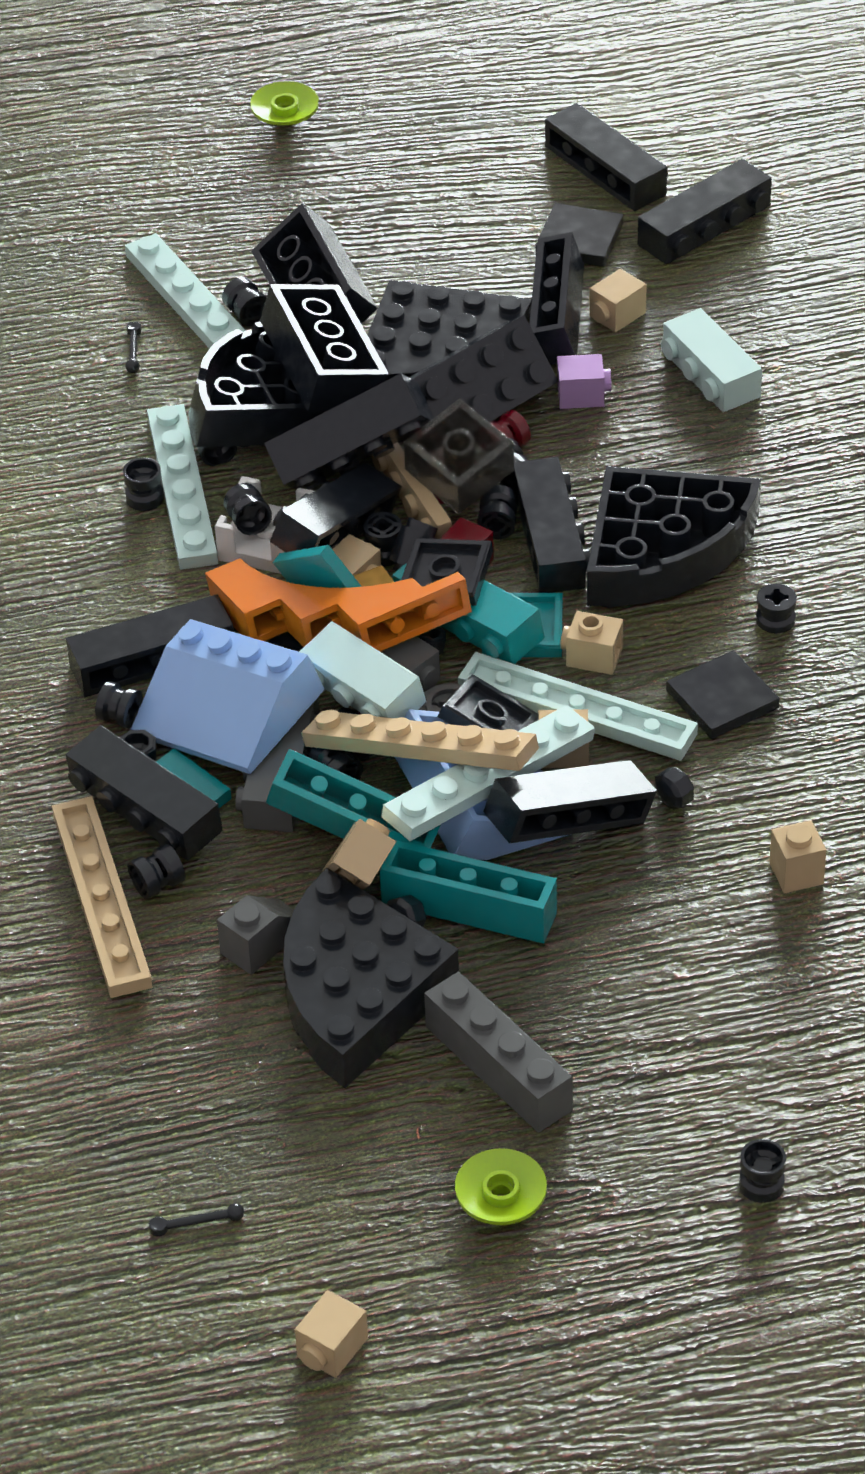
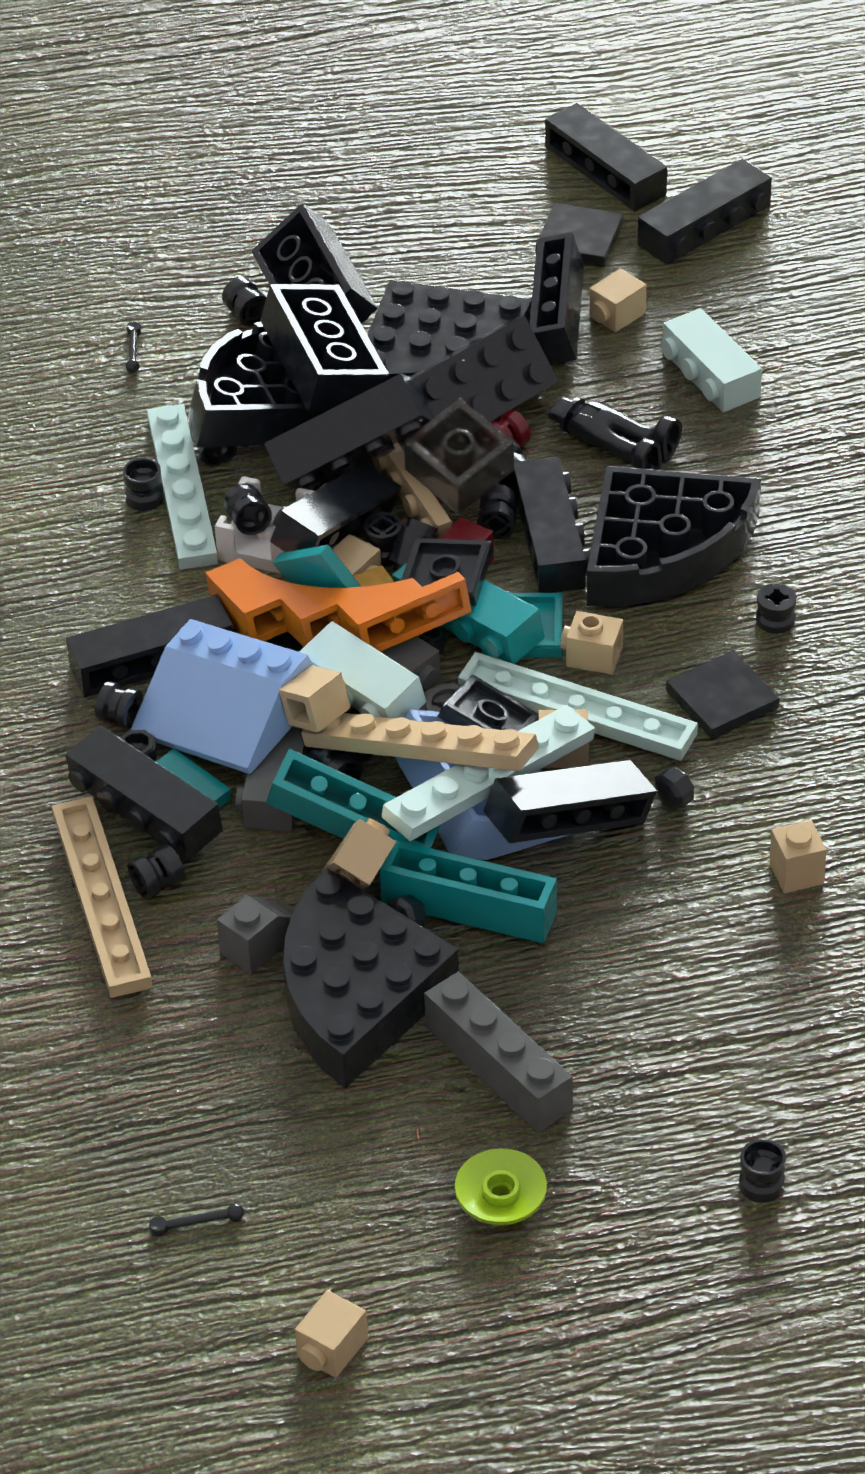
light aqua plate [125,233,246,349] -> none
lime dish [250,81,319,125] -> none
lavender brick [557,354,611,409] -> none
none -> tan brick [279,665,351,733]
none -> black piece [548,397,682,470]

